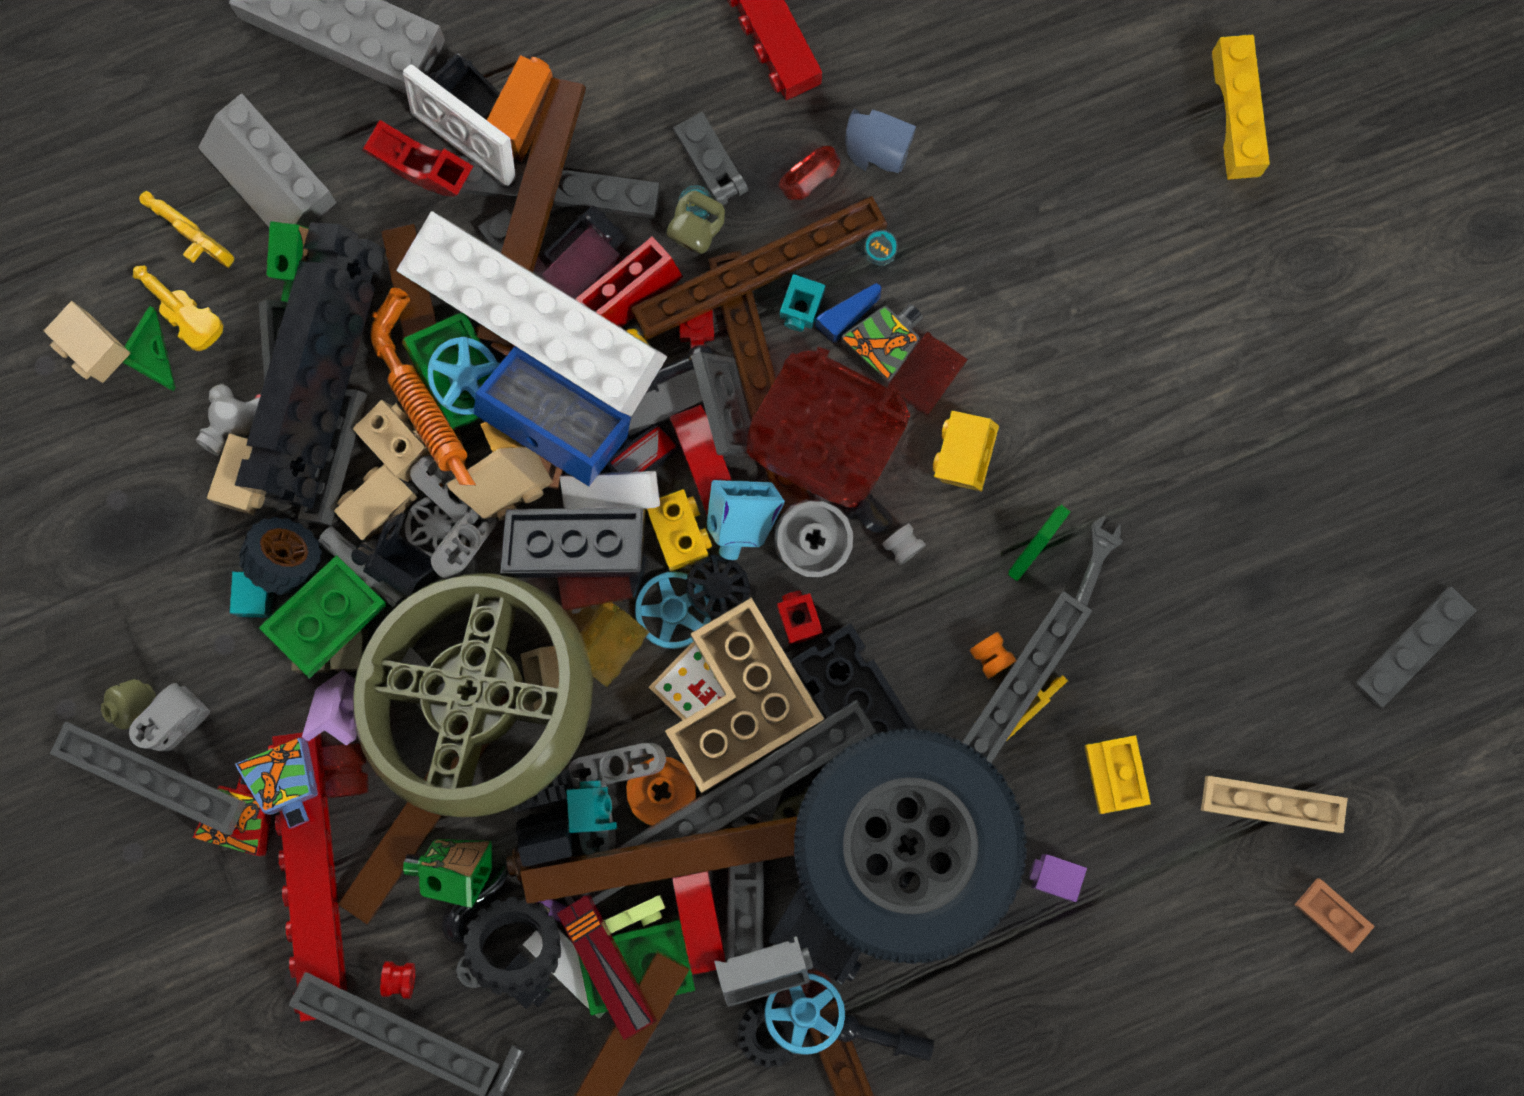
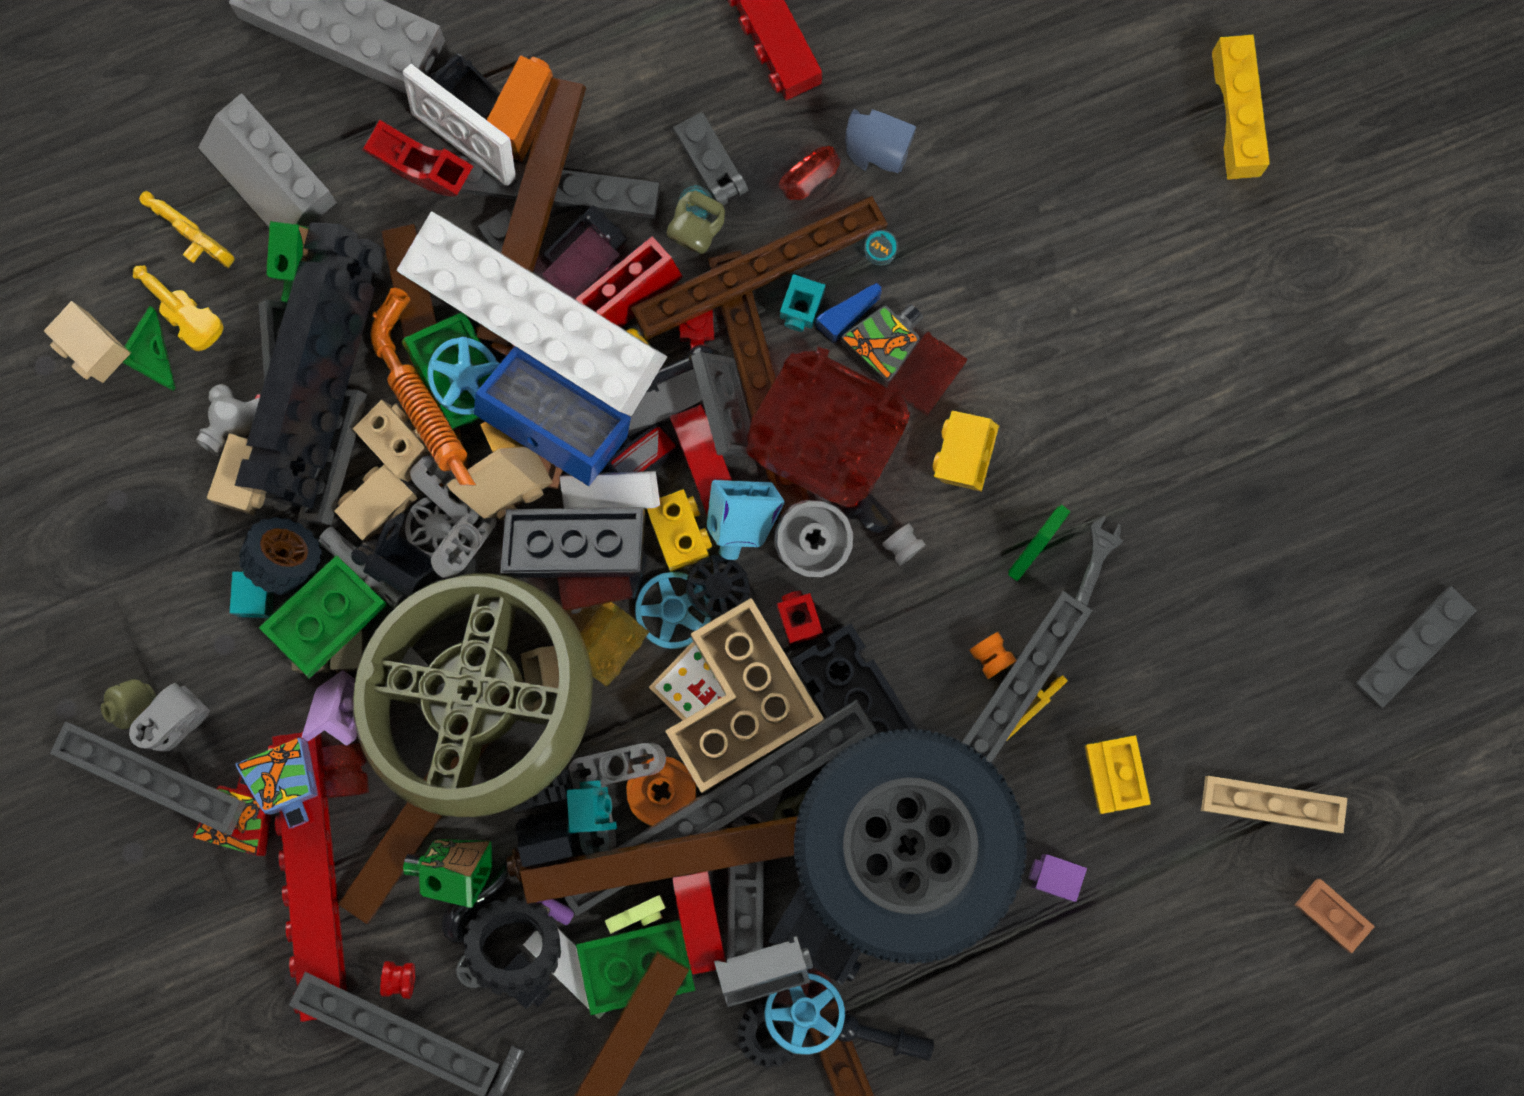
dark red tile [557,895,657,1040] -> none

